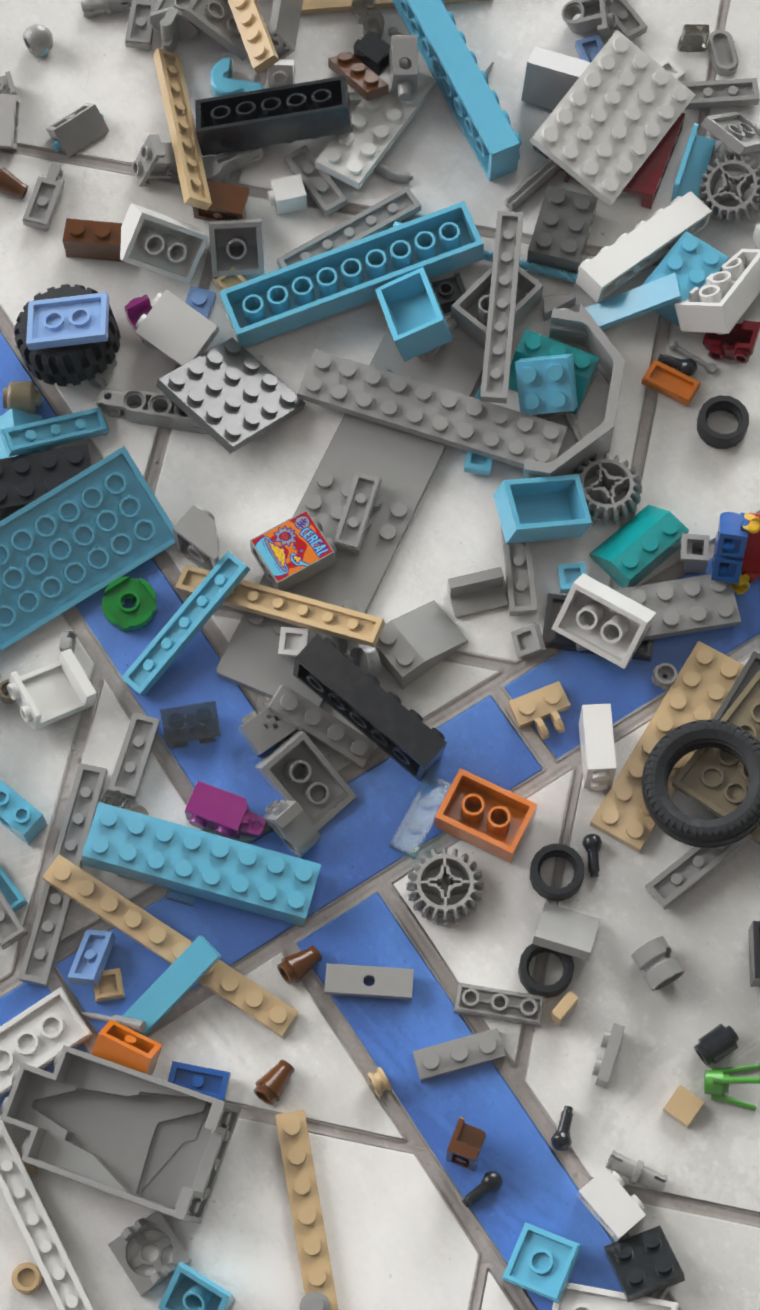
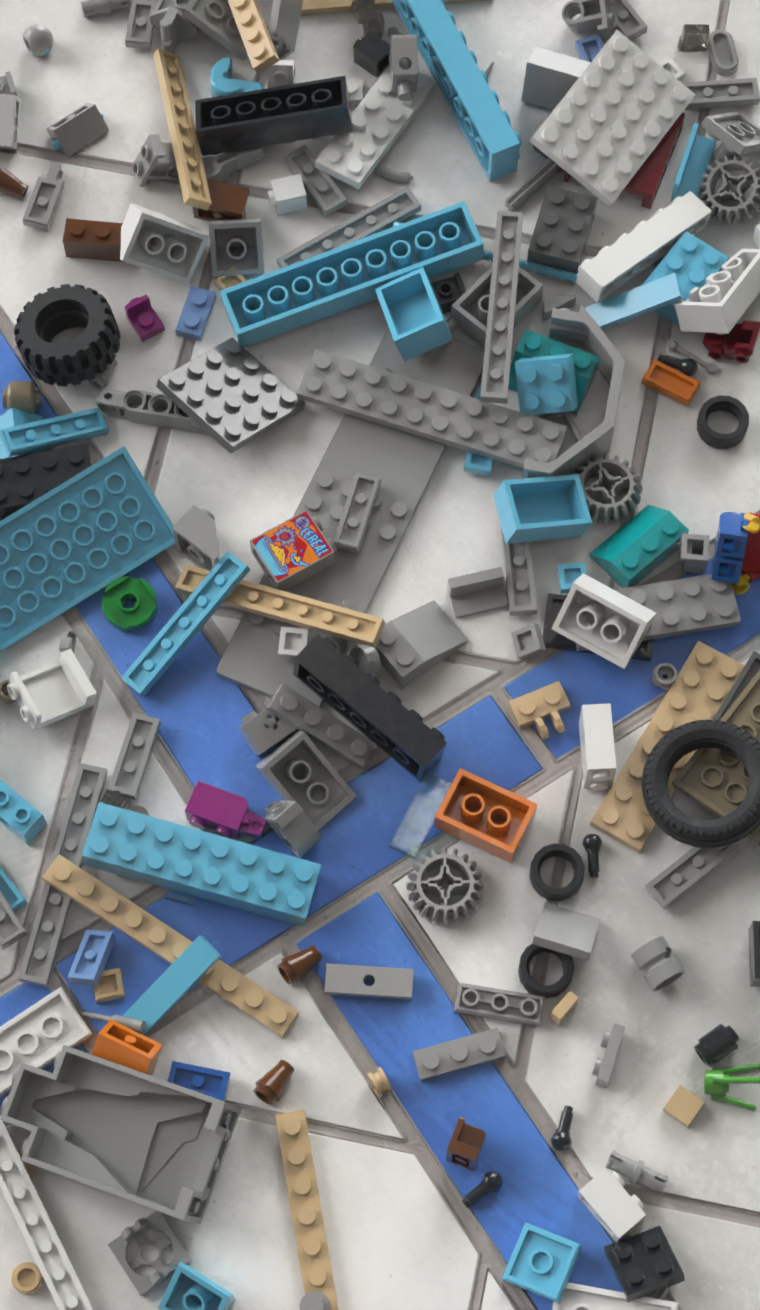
light blue plate [26,292,109,350] -> none
white brick [135,289,220,366] -> none
clear smoke bracket [160,700,221,748] -> none
reddish brown plate [328,51,389,101] -> none

